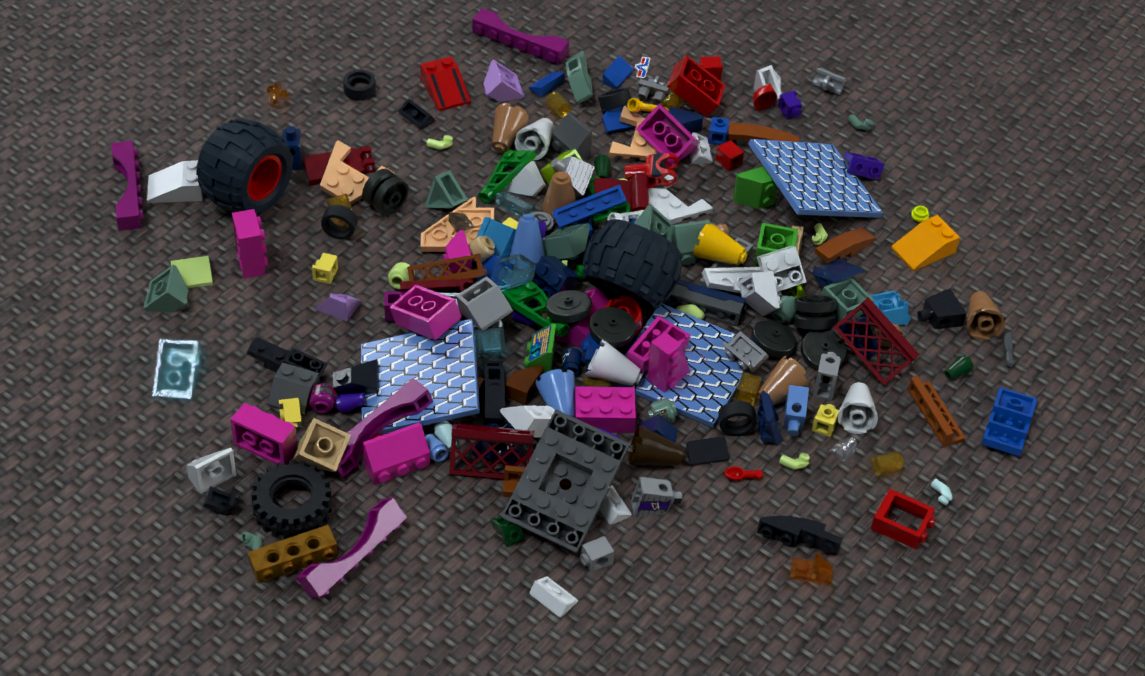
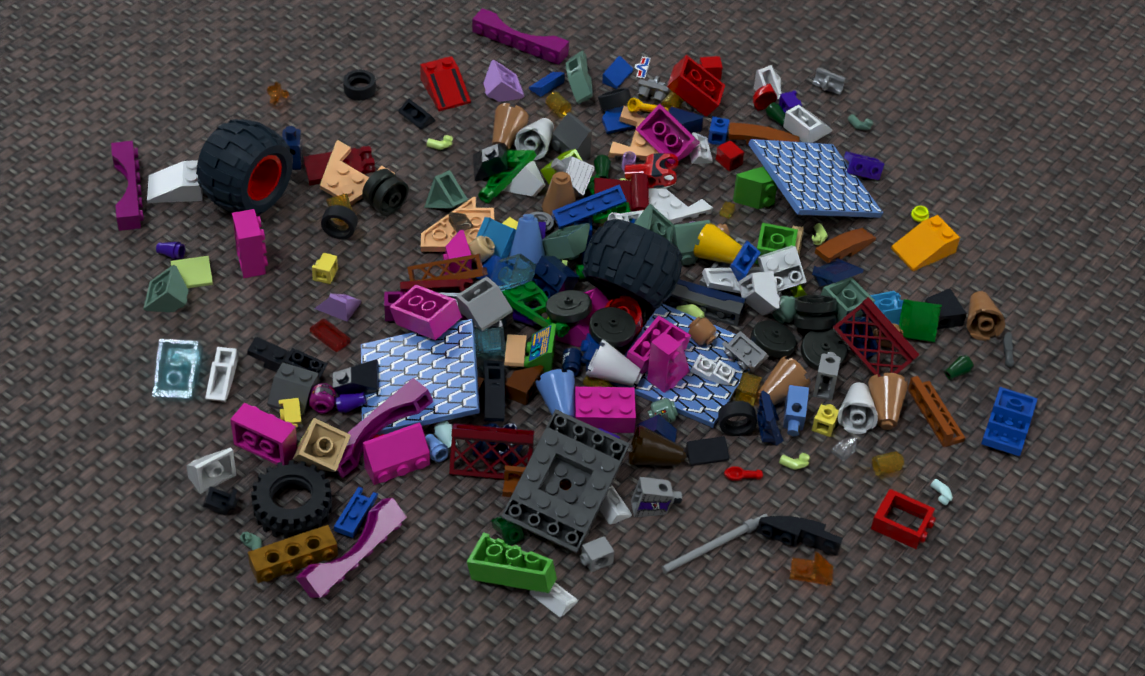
yellowish green head [388,262,415,290] -> none
clear light blue slope [495,191,535,217] -> none
white slope [500,405,555,437] -> none
none -> dark purple cone [156,242,186,260]
none -> white slope [205,347,239,402]
none -> clear red tile [310,318,350,353]
none -> blue hinge [334,487,378,538]
none -> bright green wedge [467,532,557,593]
none -> black slope [473,143,508,181]
none -> light nougat slope [504,334,527,368]
none -> lavender piece [622,151,636,172]
none -> light grey bar [662,514,768,574]
none -> medium nougat head [688,317,717,345]
none -> white slope [690,354,736,385]
none -> clear yellow piece [719,201,735,219]
none -> blue slope [730,241,761,282]
none -> dark green cone [765,102,785,127]
none -> white slope [783,105,832,143]
none -> medium nougat cone [868,373,908,430]
none -> green slope [899,299,942,342]

